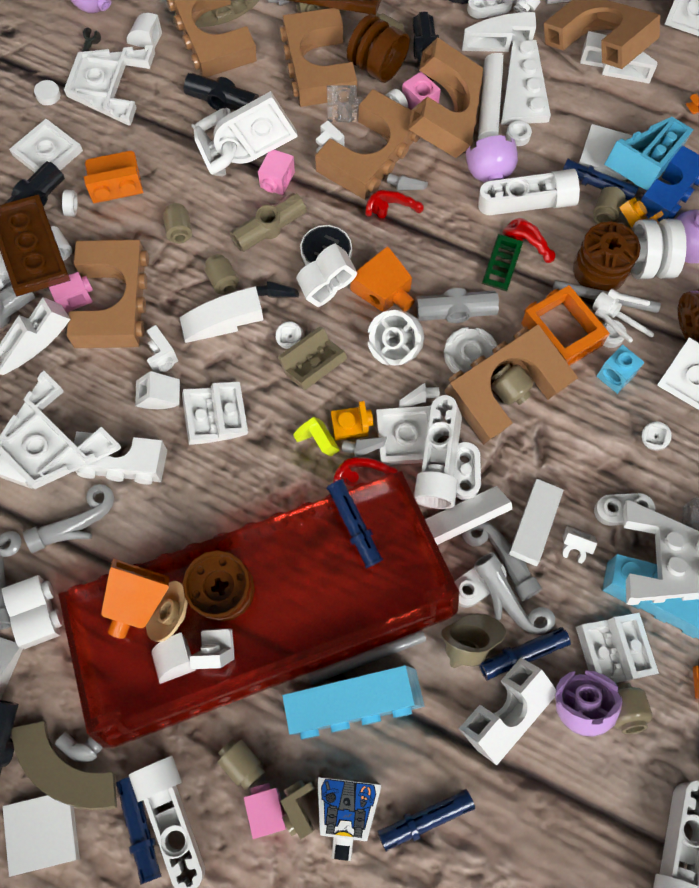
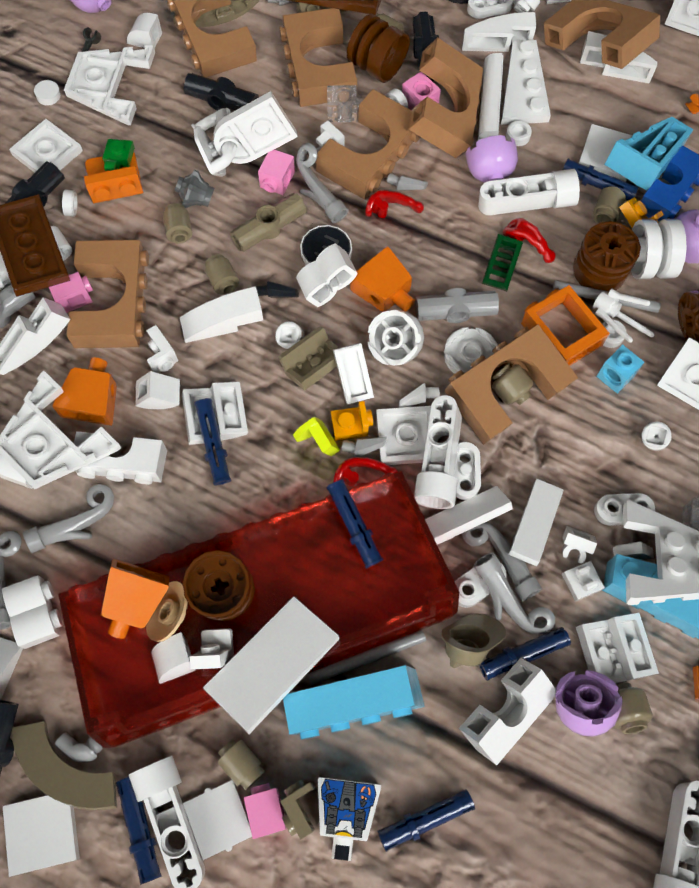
none -> orange torso [52,357,117,426]
none -> green plate [102,139,135,171]
none -> dark grey rock [175,169,215,208]
none -> white piece [183,780,252,860]
none -> dark blue pin [194,398,231,486]
none -> white tile [203,597,339,734]
none -> light grey plant [296,143,349,223]
none -> white tile [333,343,374,404]
none -> white tile [562,561,605,602]
none -> white tile [613,541,654,560]

